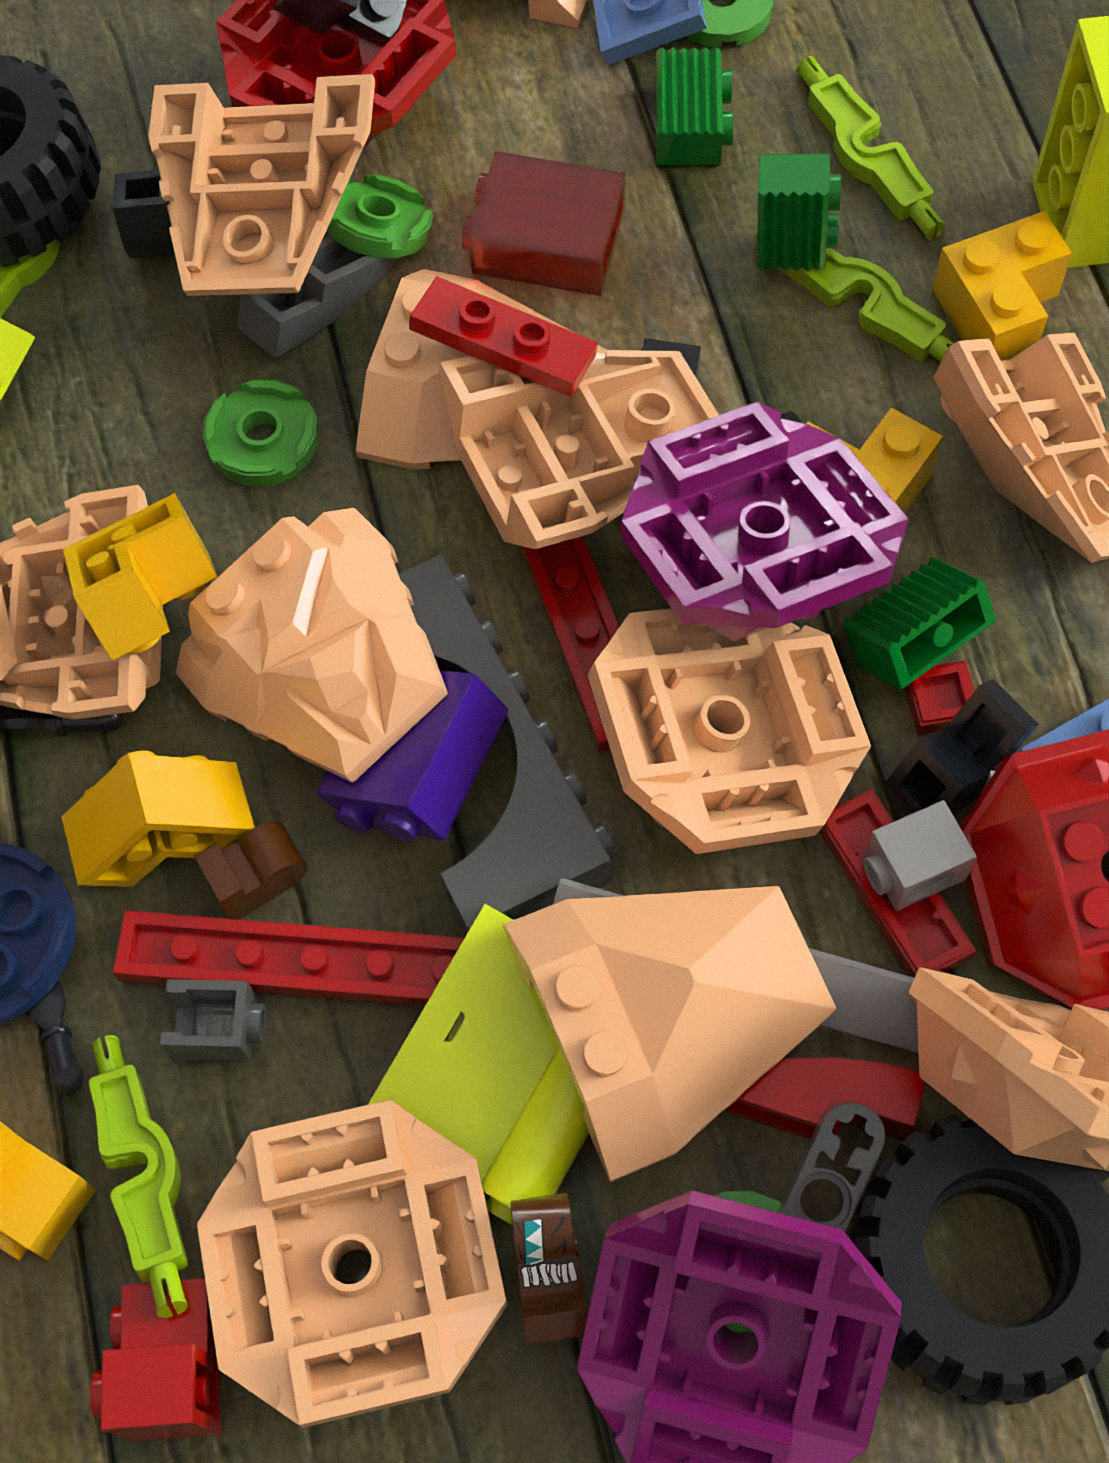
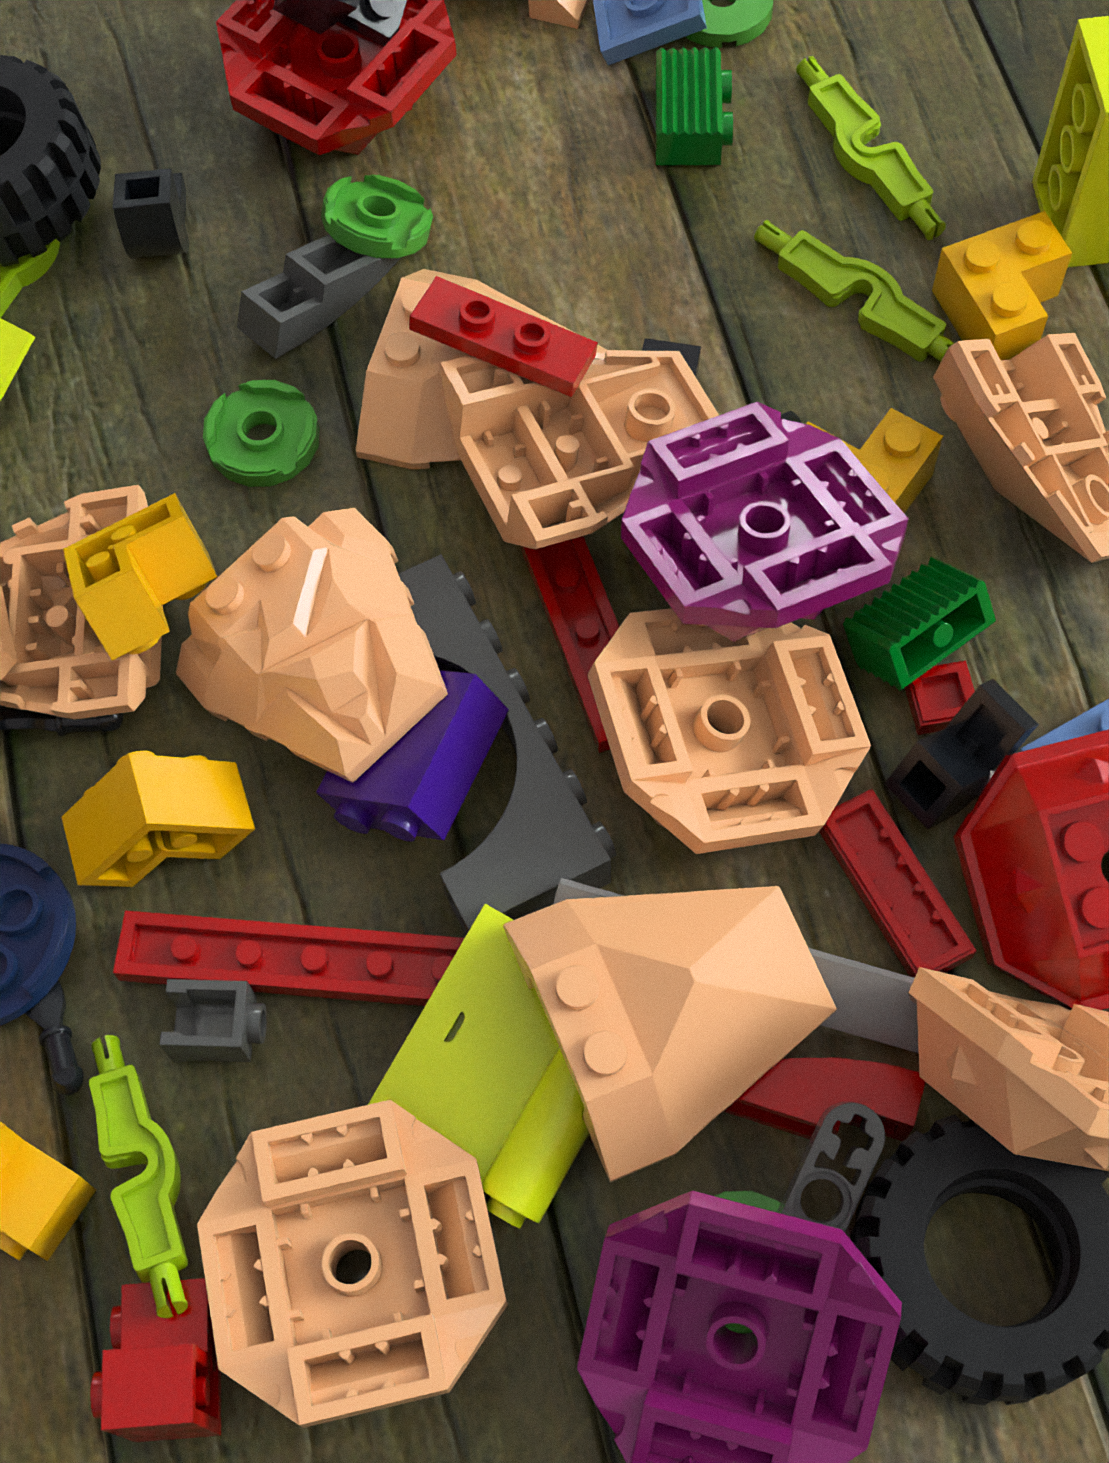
light nougat wedge [148,74,375,296] -> none
reddish brown leg [194,821,307,920] -> none
clear red brick [462,151,625,296] -> none
reddish brown leg [511,1193,588,1345] -> none
green brick [757,154,841,272] -> none
light grey brick [863,800,977,911] -> none

